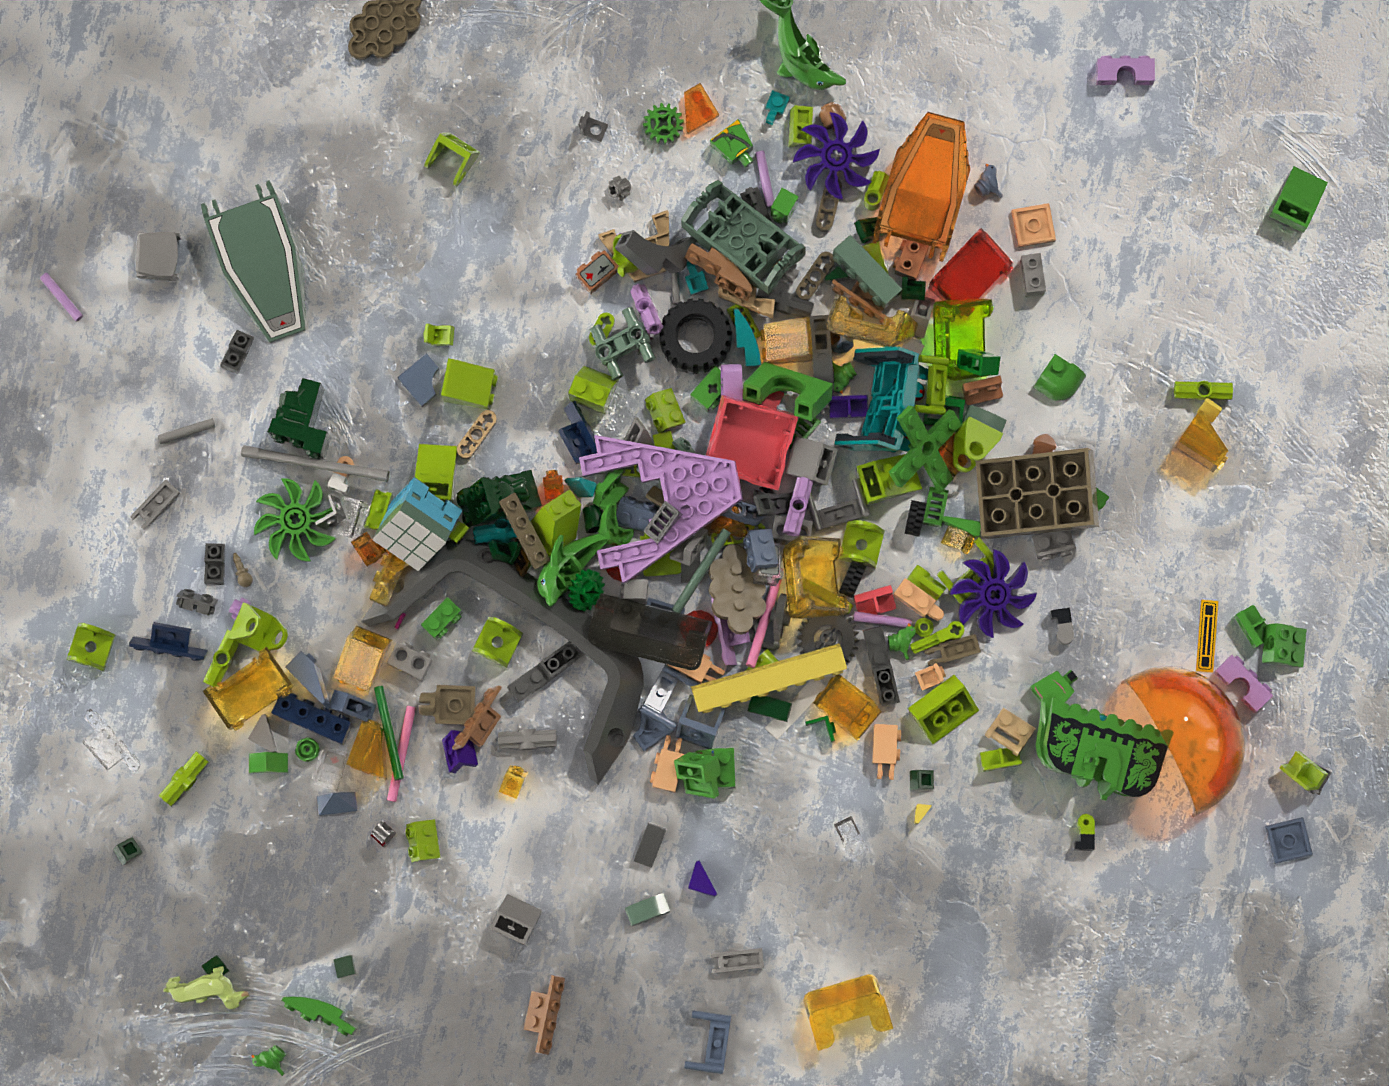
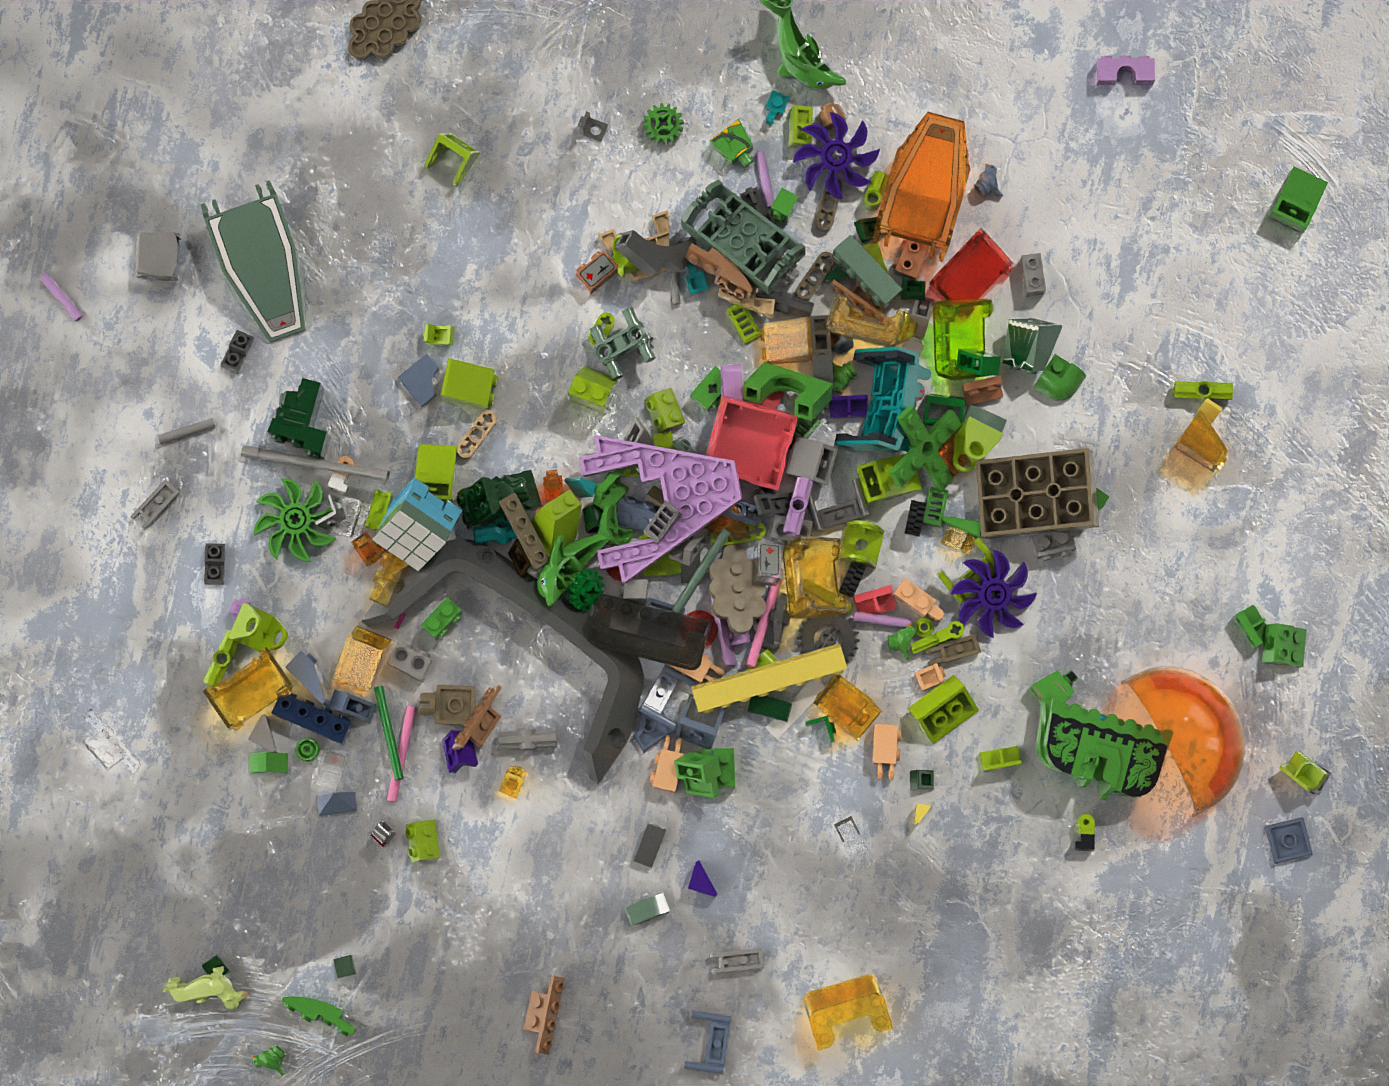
lime hose [66,623,116,671] -> none
dark green slope [113,837,142,865] -> none
dark blue bracket [129,622,208,661] -> none
lime piece [159,751,209,807] -> none
dark grey hinge [176,589,218,615] -> none
dark tan bar [233,553,253,587] -> none
clear yellow slope [346,719,387,780] -> none
lime slope [448,521,469,544] -> none
lime hose [472,617,523,668] -> none
dark green tile [488,539,522,565] -> none
light grey slope [489,894,542,946] -> none
dark grey slope [507,642,581,703] -> none
dark blue bracket [558,401,602,474] -> none
light grey gear [608,175,631,201] -> none
lavender piece [630,284,663,335] -> none
black tyre [659,298,732,374] -> none
clear orange wing [684,83,719,134] -> none
teal slope [734,308,761,366] -> none
sand blue bracket [743,529,778,573] -> none
dark grey slope [863,626,900,707] -> none
lime piece [907,565,947,601] -> none
lime plate [914,355,949,415] -> none
tan plate [985,708,1036,756] -> none
light nougat tile [1011,203,1056,248] -> none
nougat tile [1032,434,1056,454] -> none
leg [1049,607,1074,645] -> none
sticker [1196,600,1218,672] -> none
lavender arch [1213,655,1273,713] -> none
none -> sand green slope [1003,318,1062,374]

